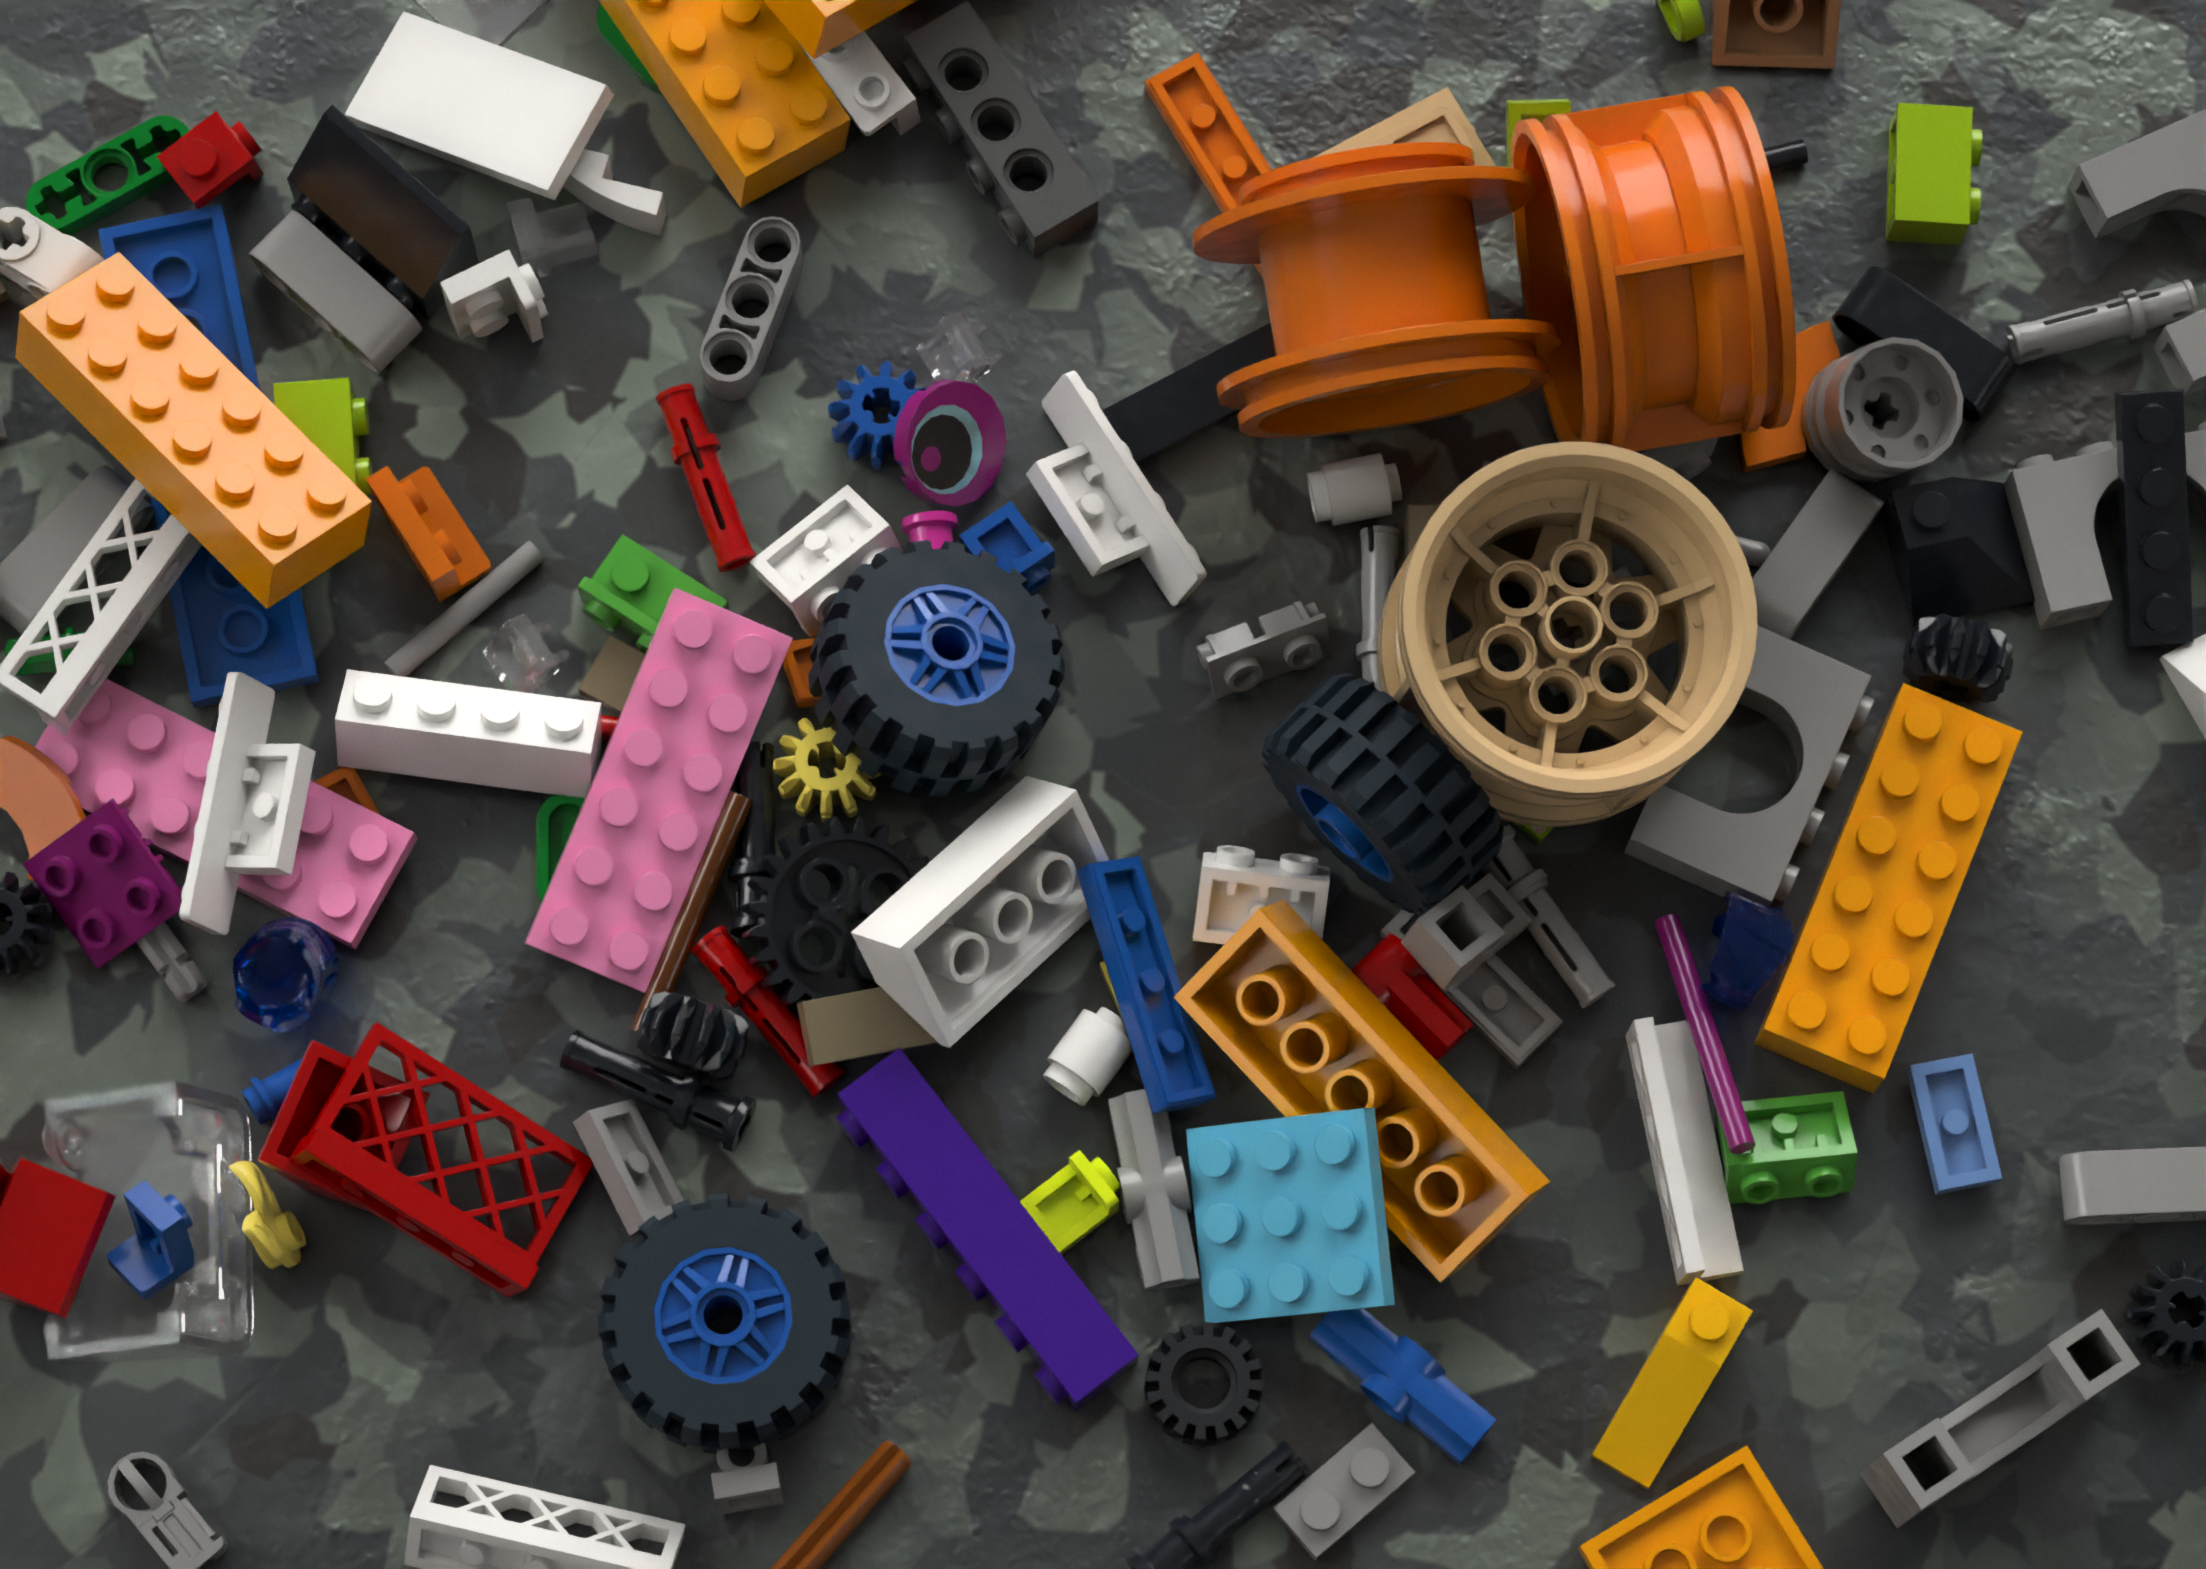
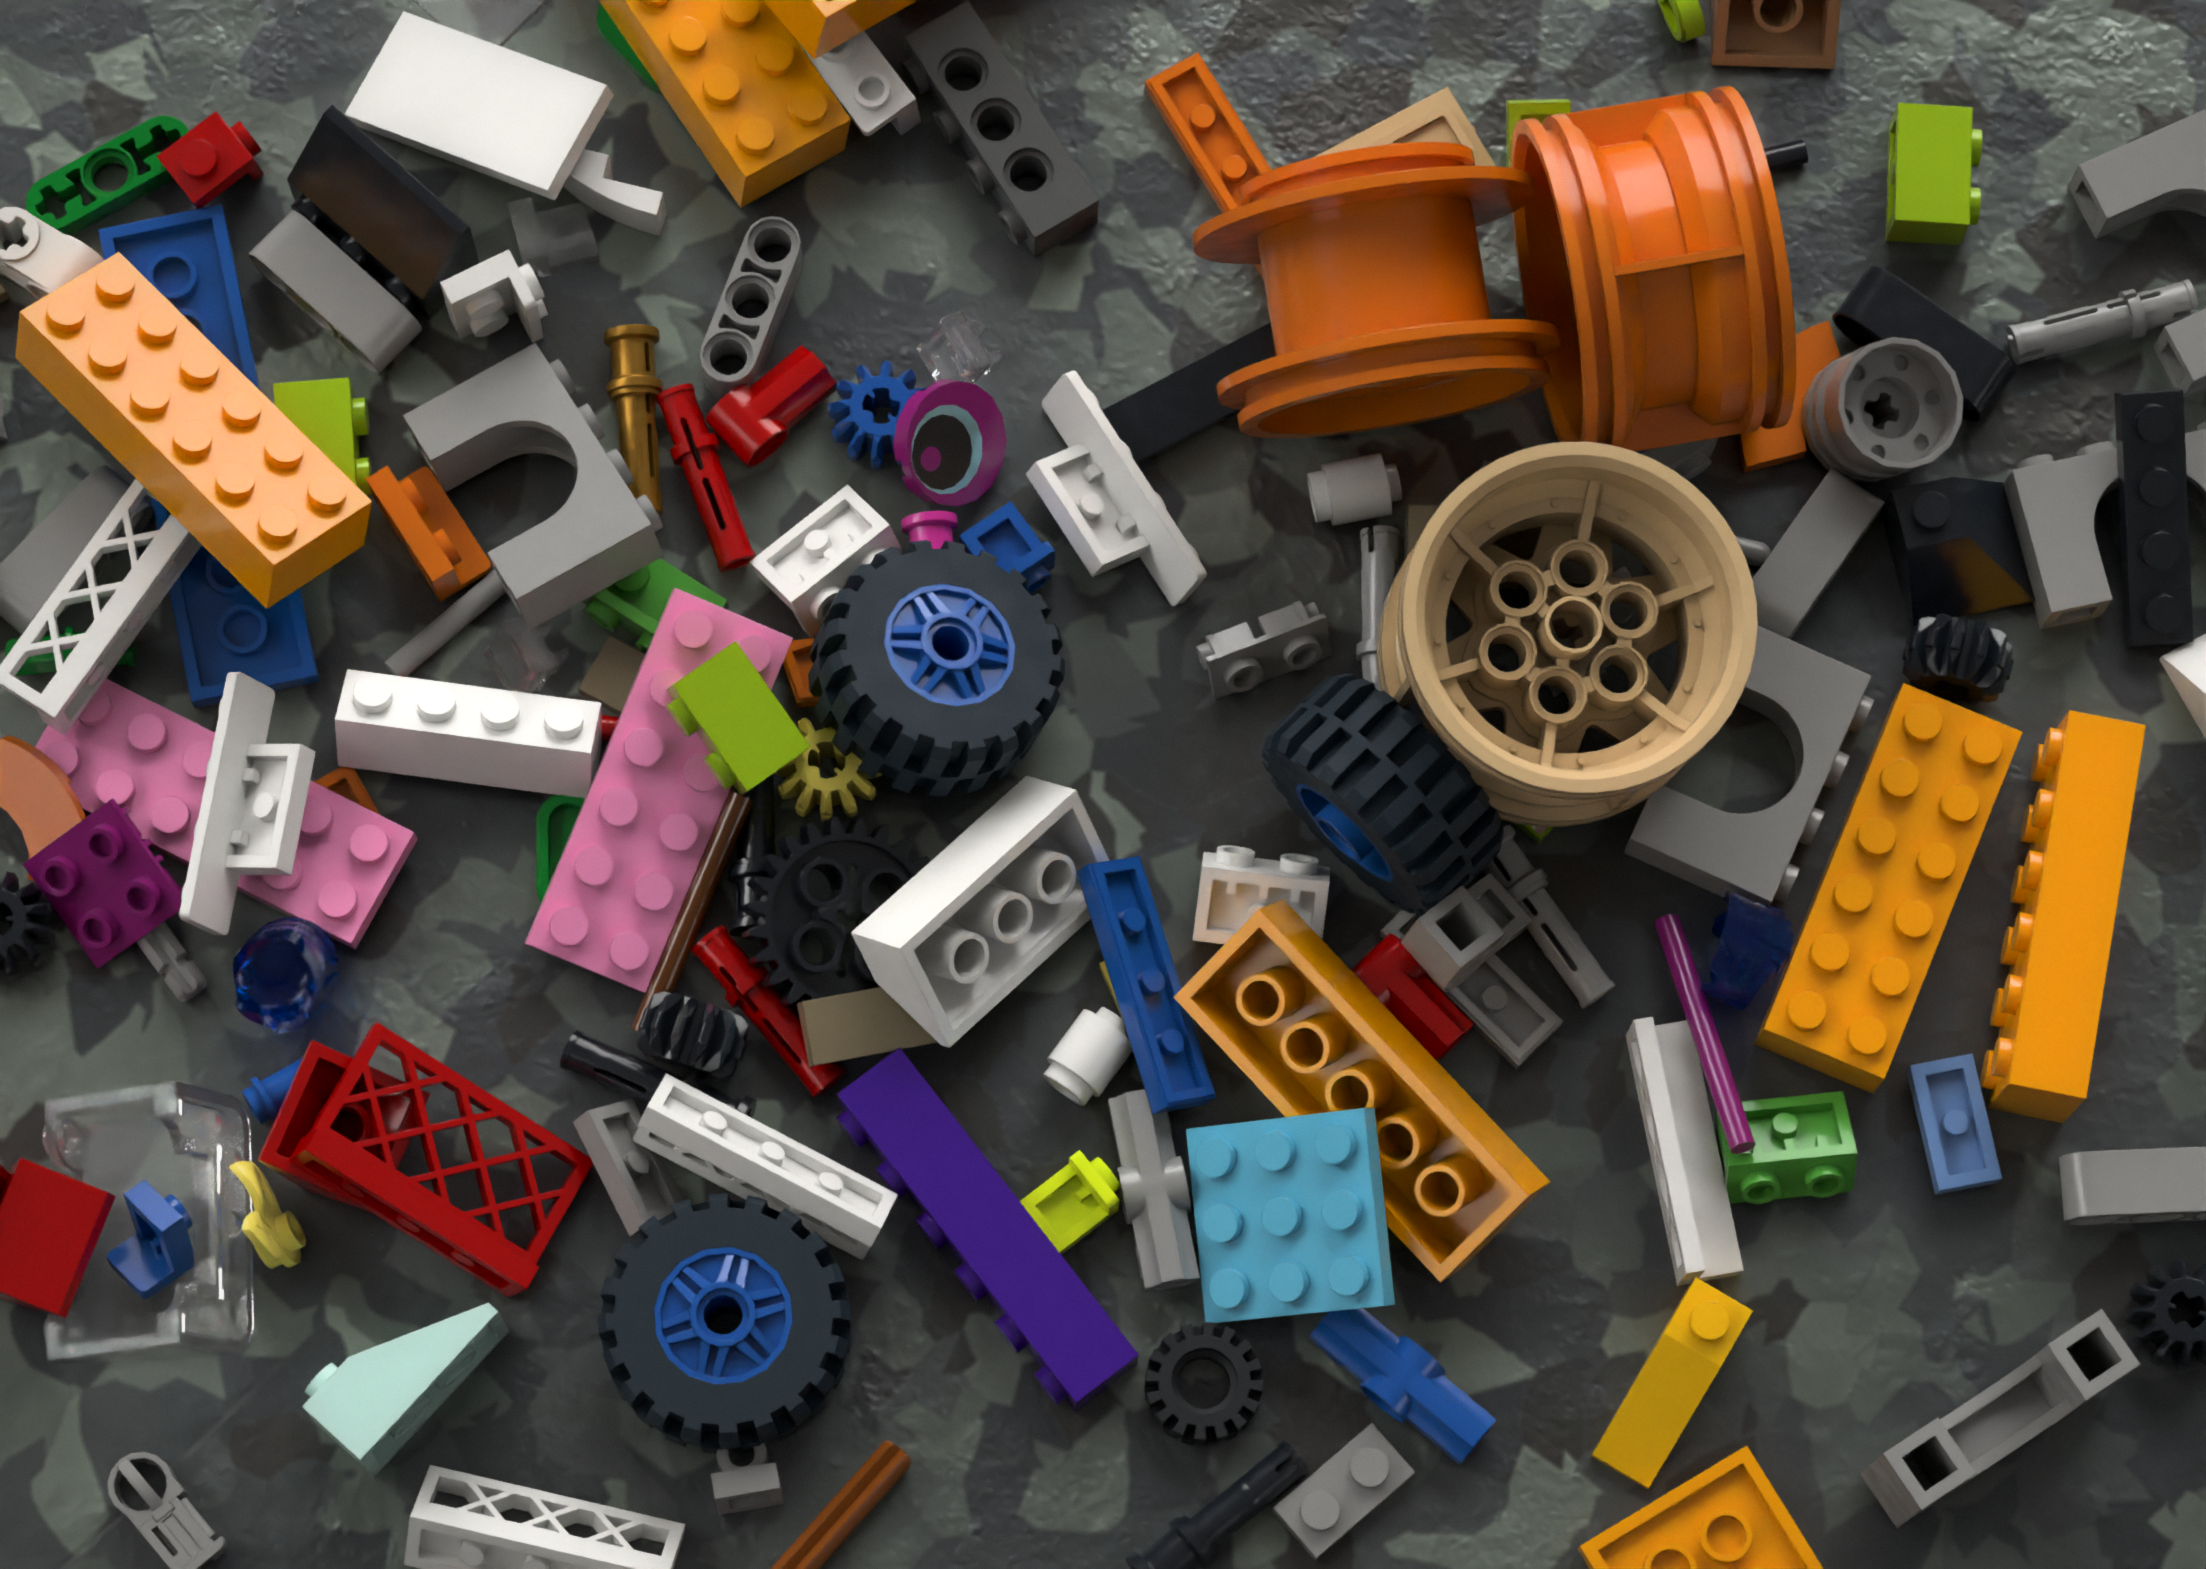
none -> light aqua slope [302,1303,509,1477]
none -> light grey arch [403,342,663,630]
none -> pearl gold pin [603,324,663,516]
none -> white fence [632,1073,898,1261]
none -> lime brick [666,641,811,795]
none -> red piece [706,345,837,468]
none -> light orange brick [1980,710,2146,1123]

